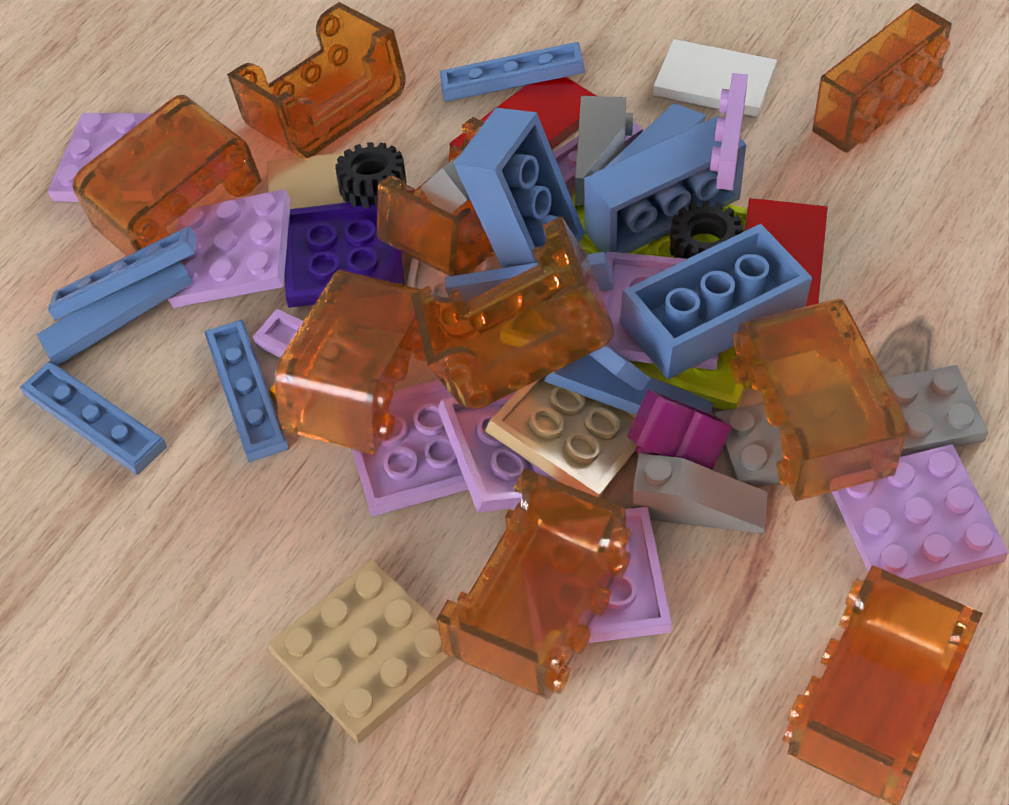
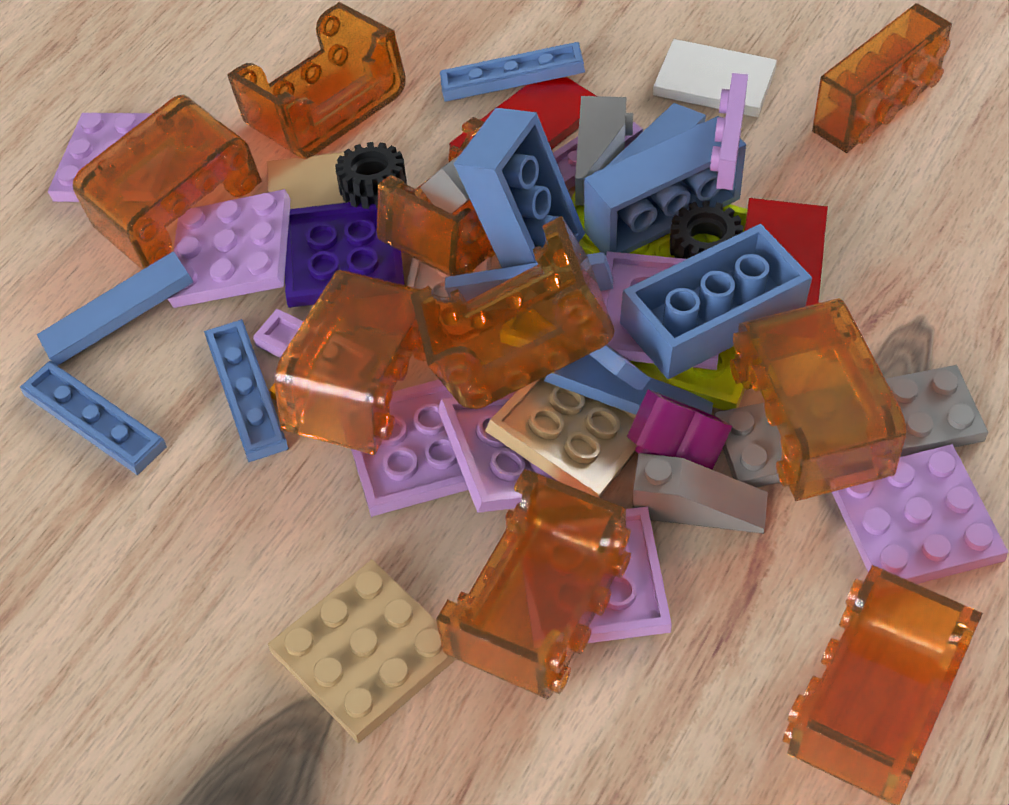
medium blue tile [48,227,197,321] -> none

